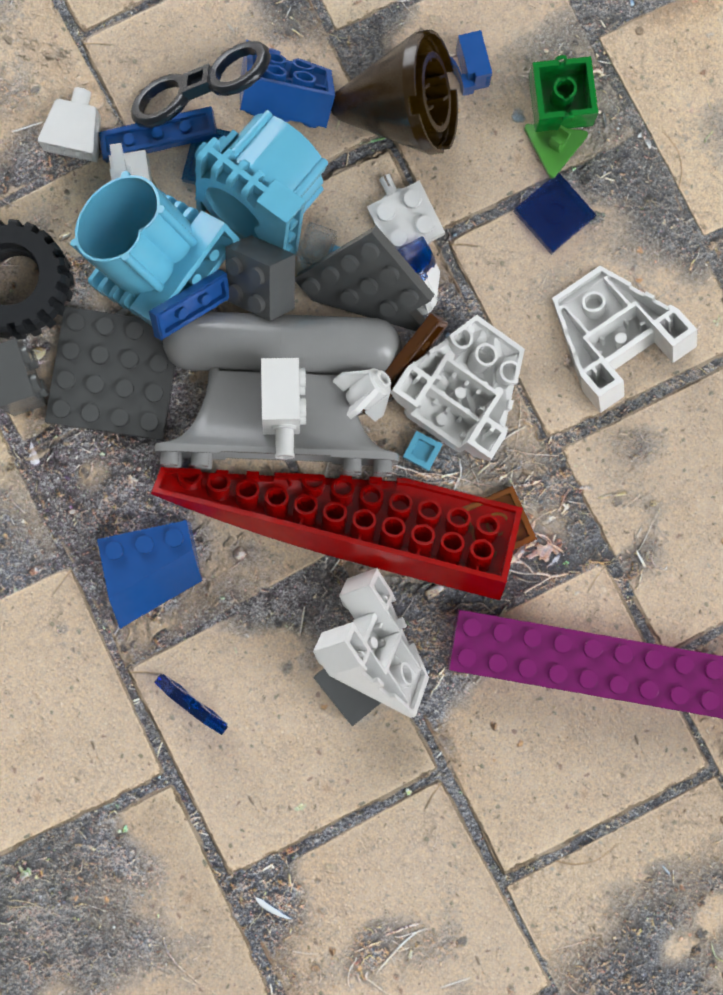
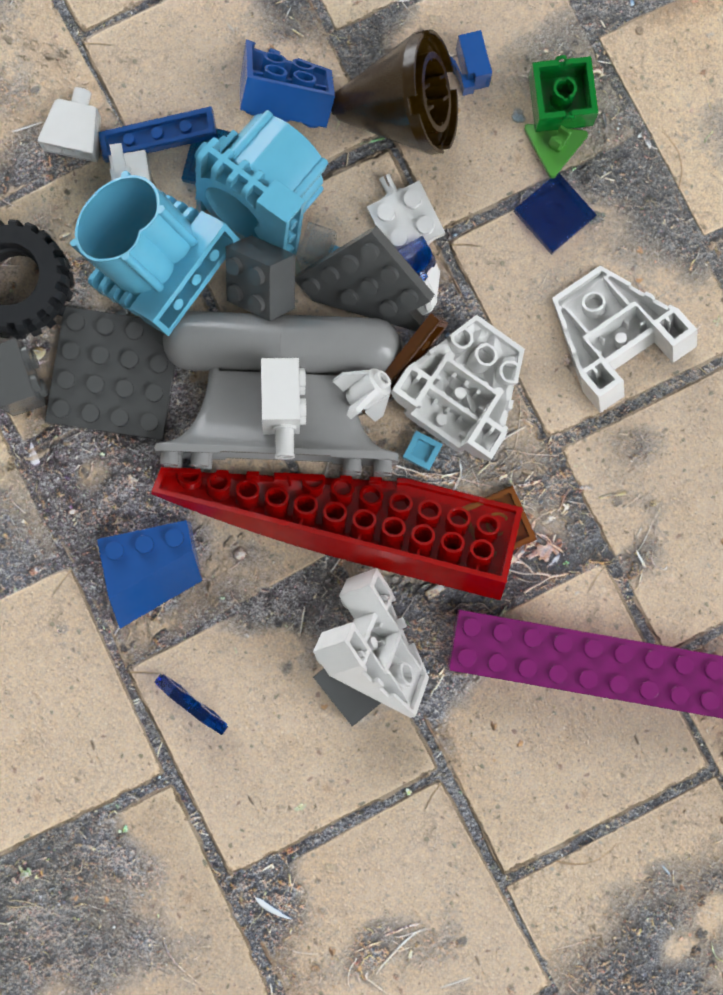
black bar [131,41,271,128] -> none
blue tile [149,269,229,340] -> none

